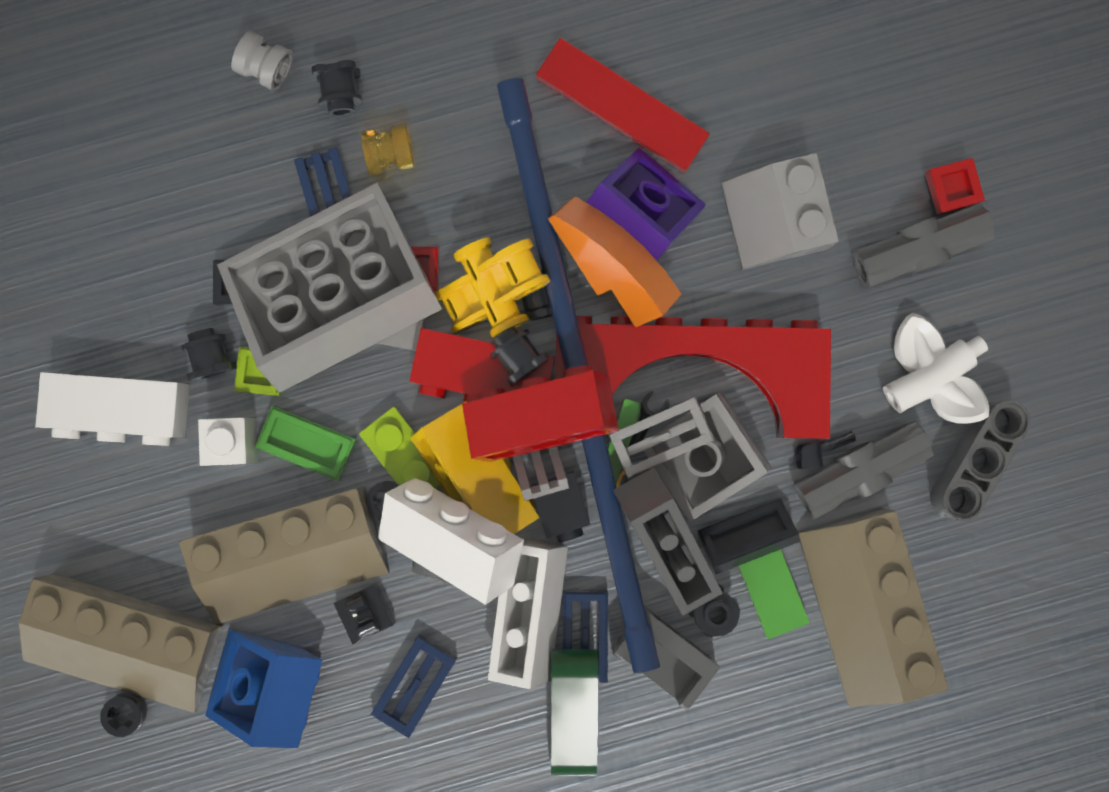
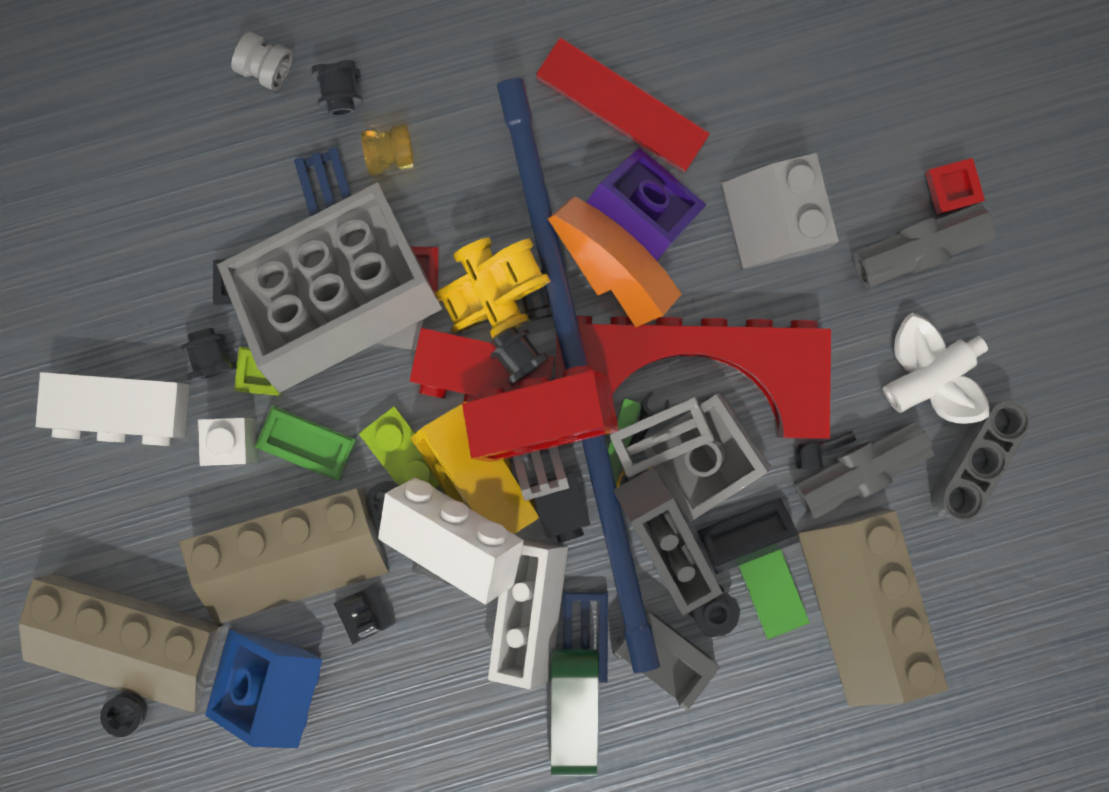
dark blue tile [370,634,457,738] -> none

